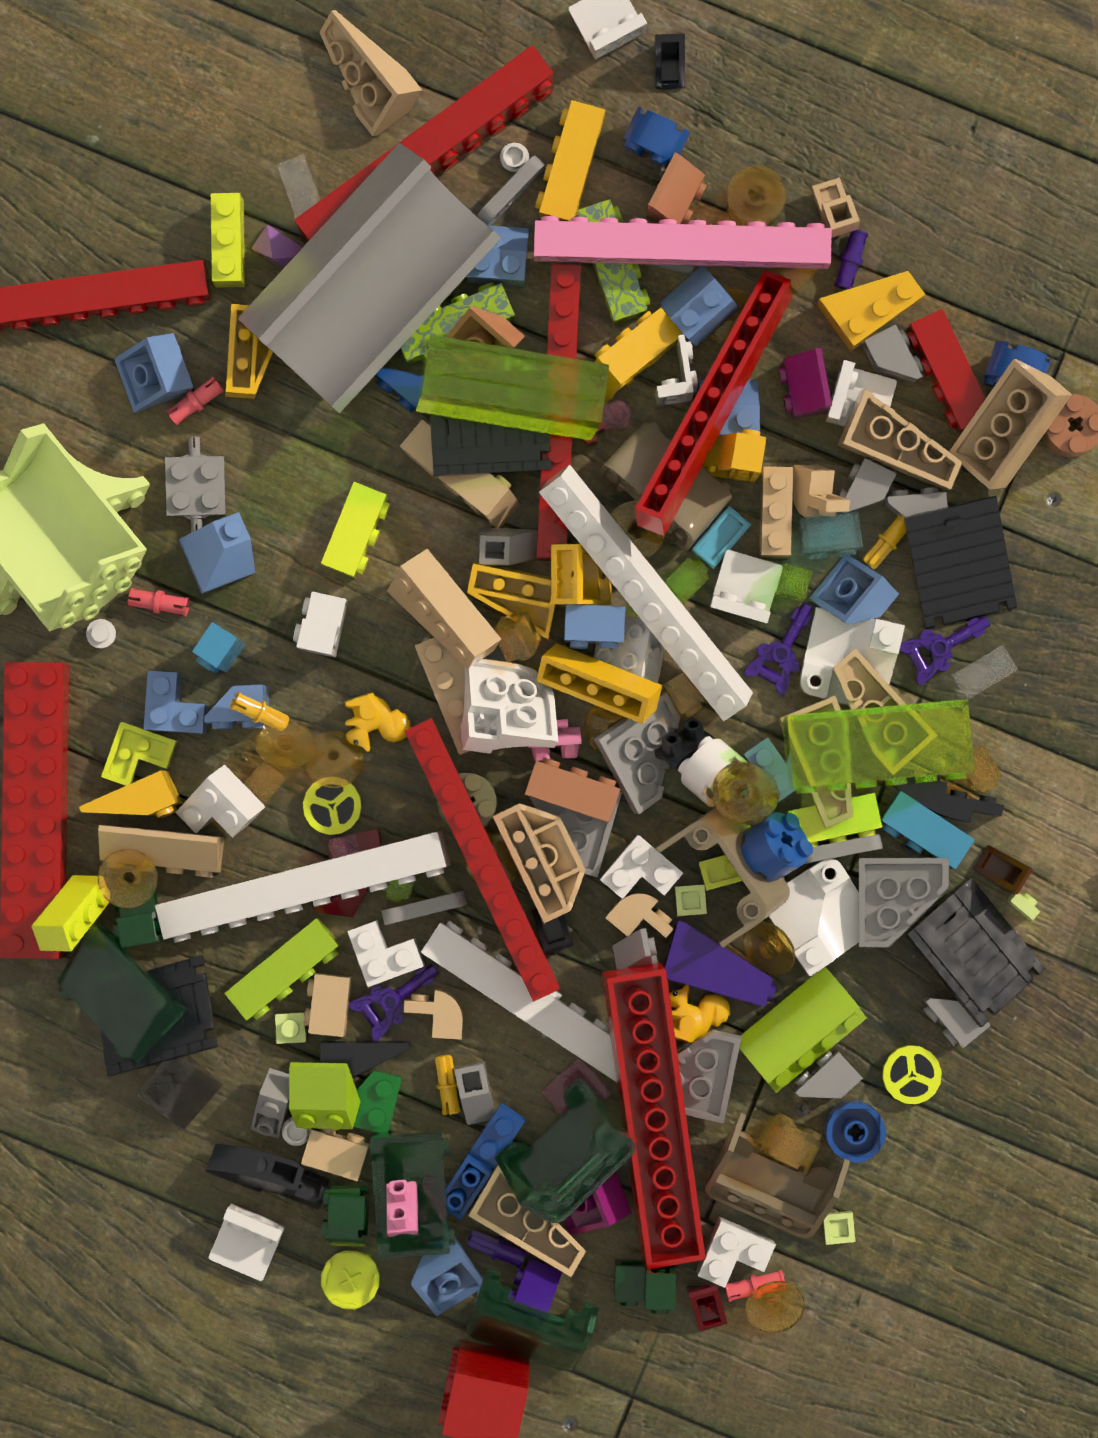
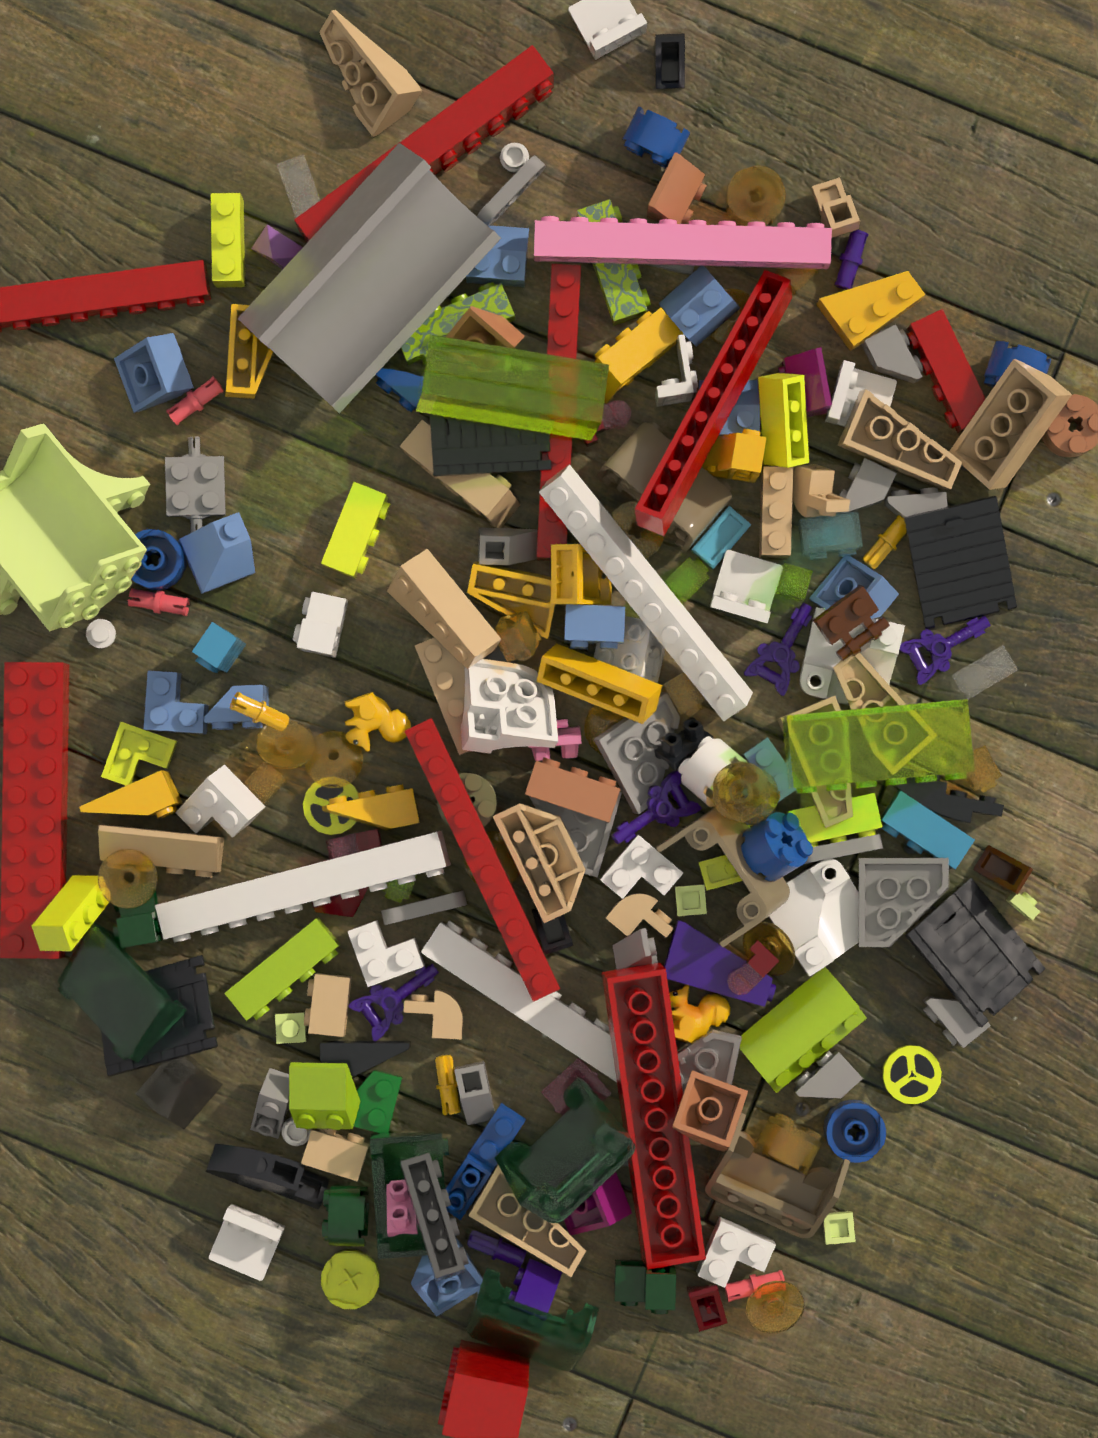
yellow brick [535,100,605,221] -> none
none -> blue brick [131,529,187,591]
none -> yellow slope [322,784,420,830]
none -> dark grey brick [401,1153,469,1282]
none -> dark purple piece [612,771,702,844]
none -> nougat slope [672,1070,748,1152]
none -> leg [727,939,779,995]
none -> neon yellow brick [758,373,809,468]
none -> reddish brown plate [813,585,890,661]

